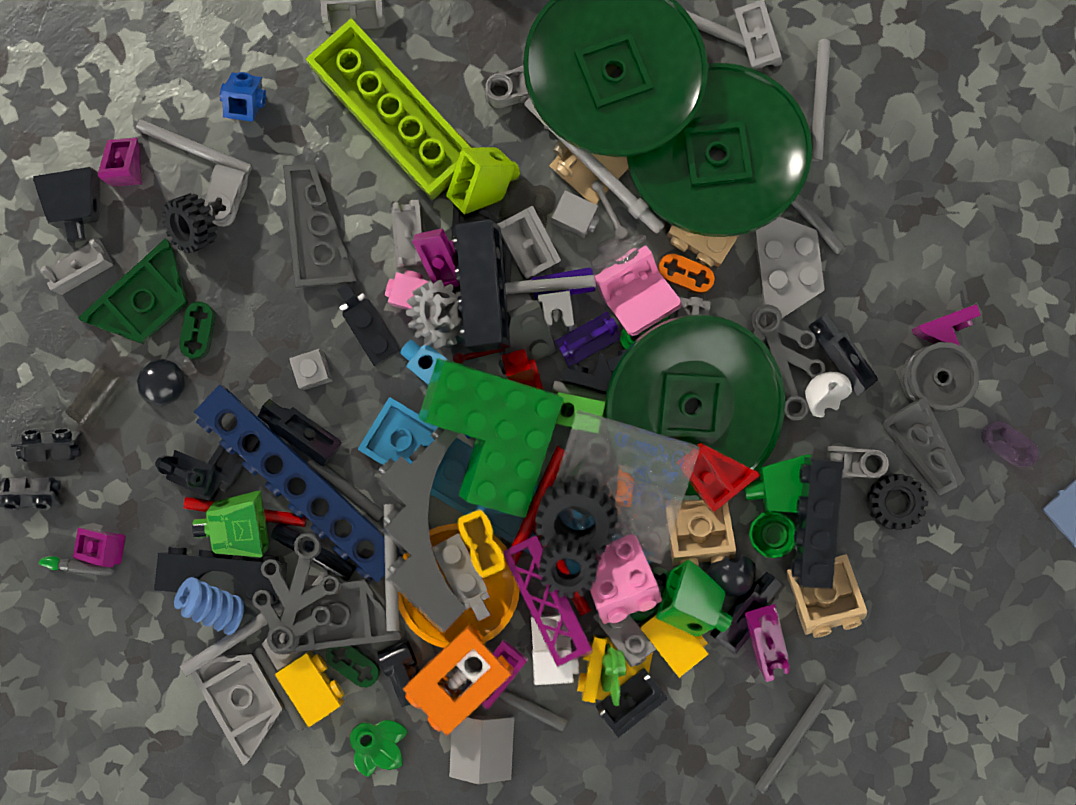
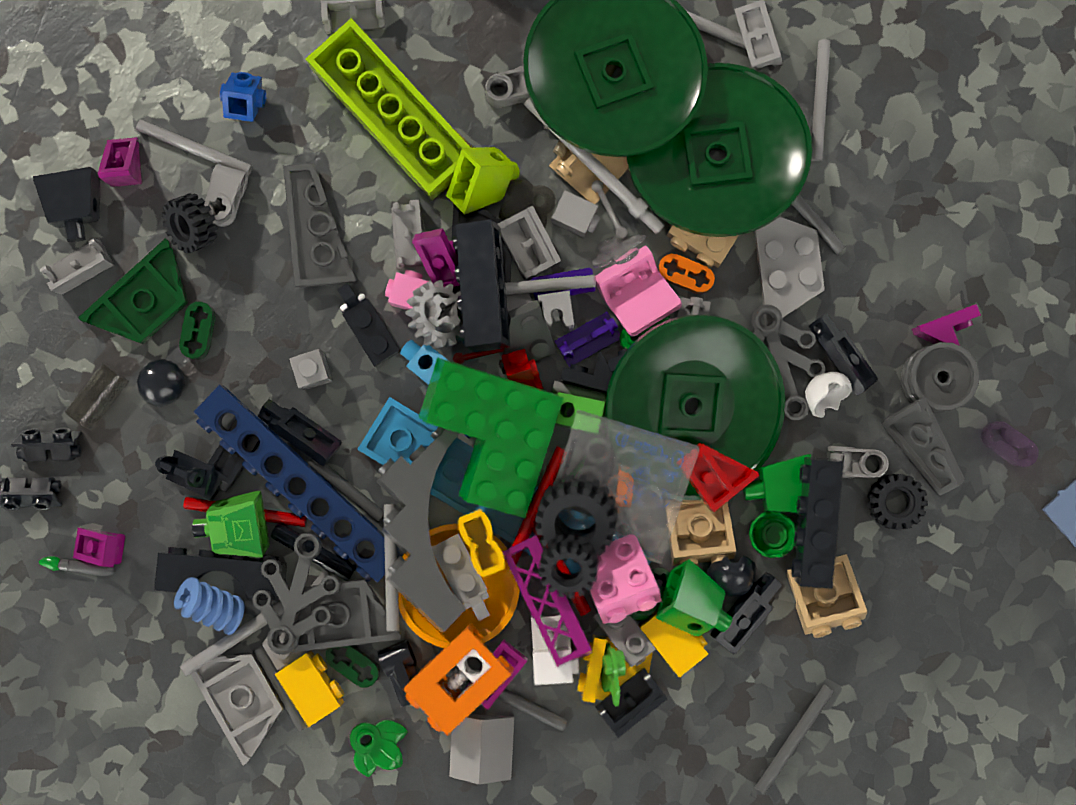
magenta hinge [745,604,790,682] -> none

